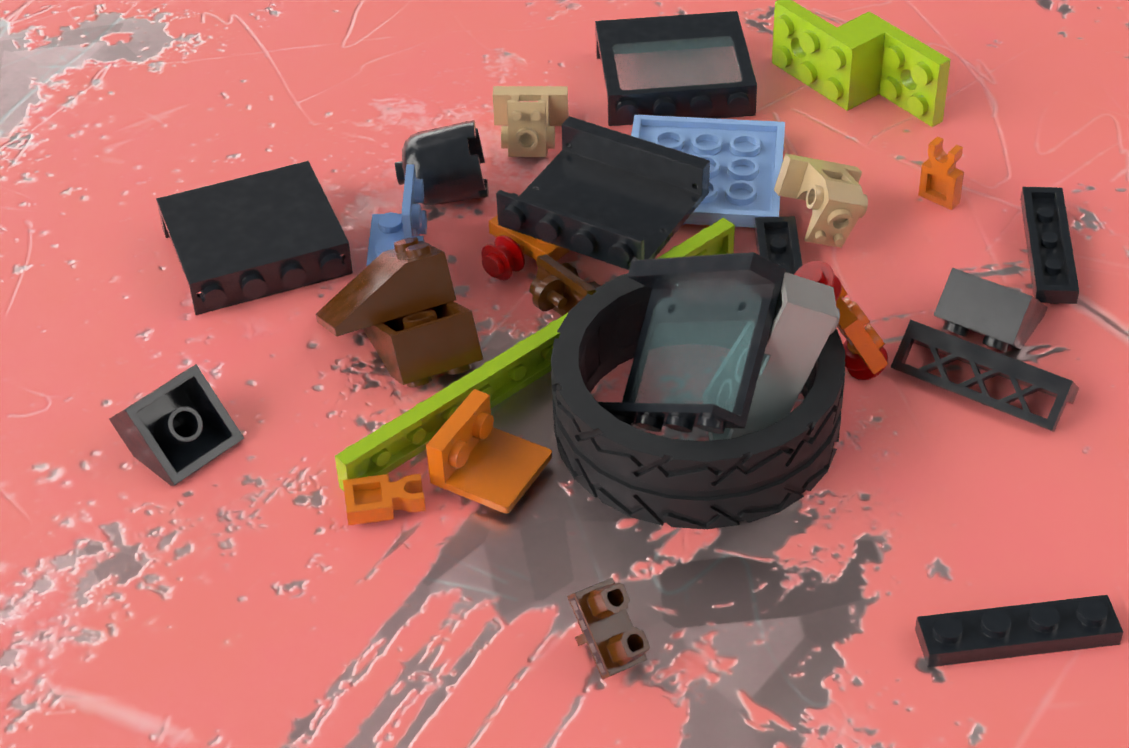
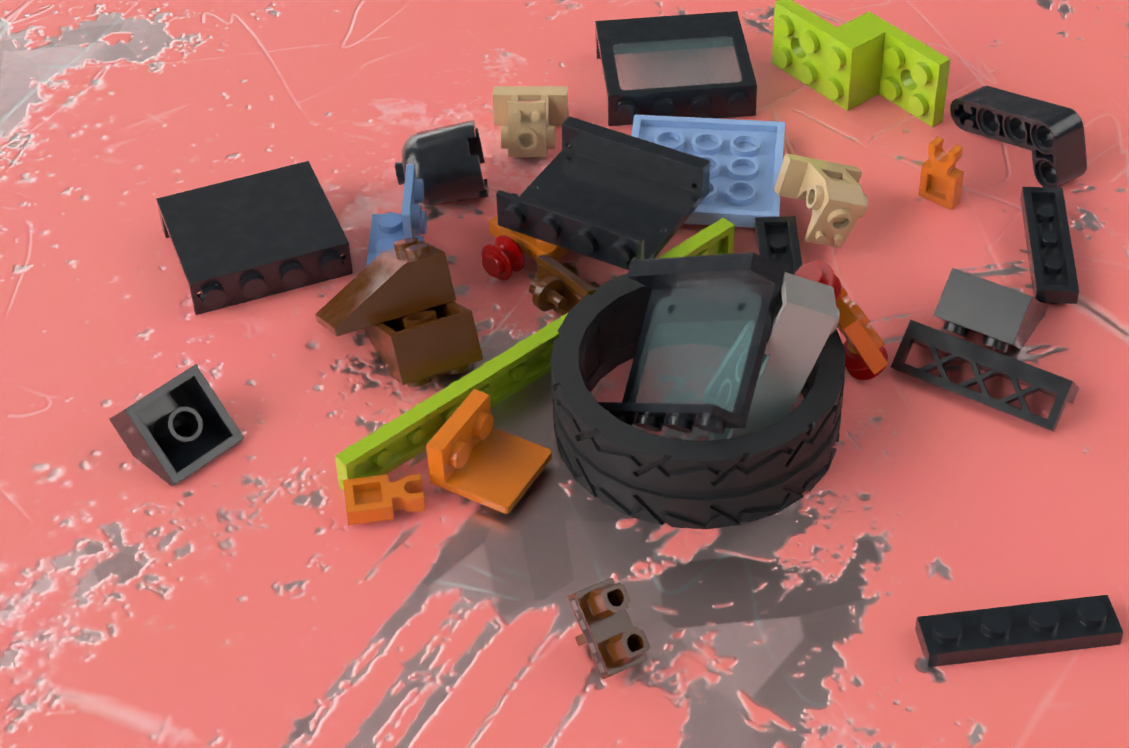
none -> black beam [950,86,1087,188]

